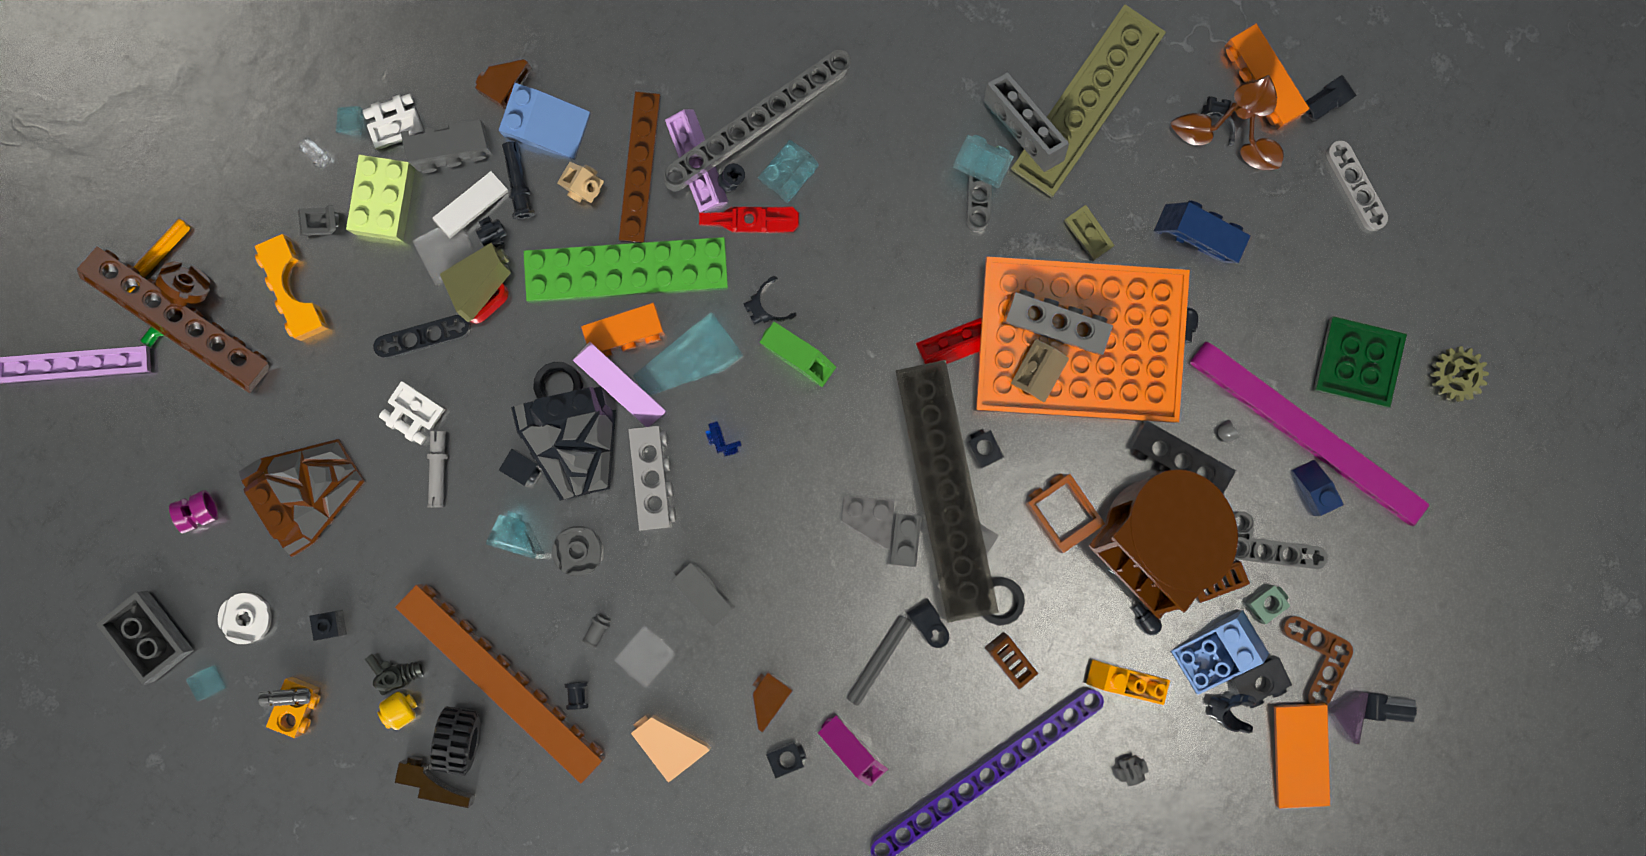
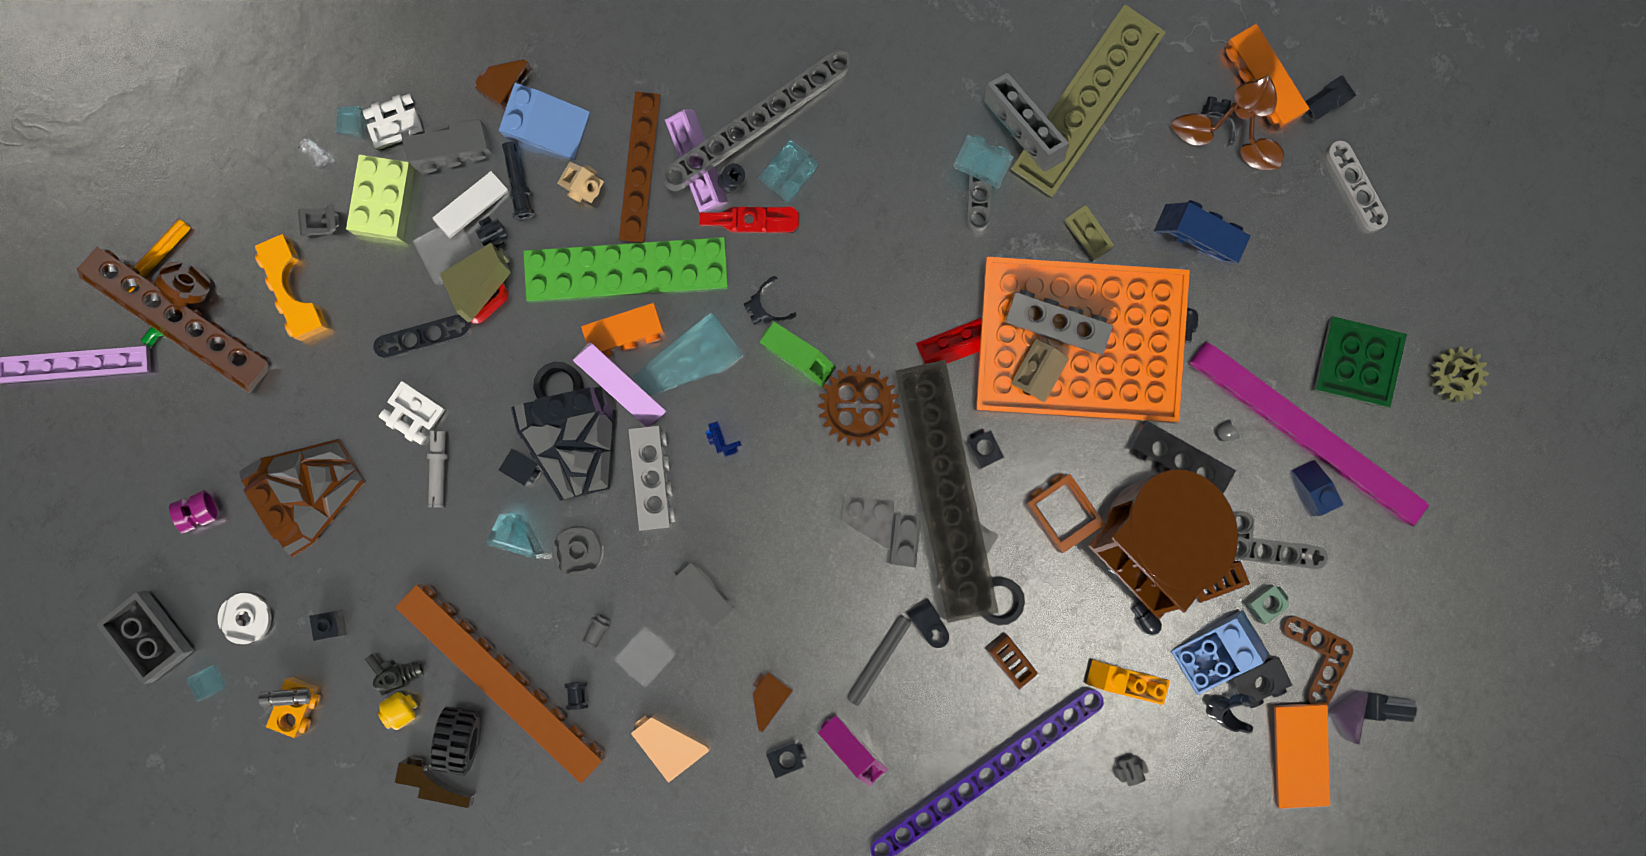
none -> reddish brown gear [818,365,900,447]

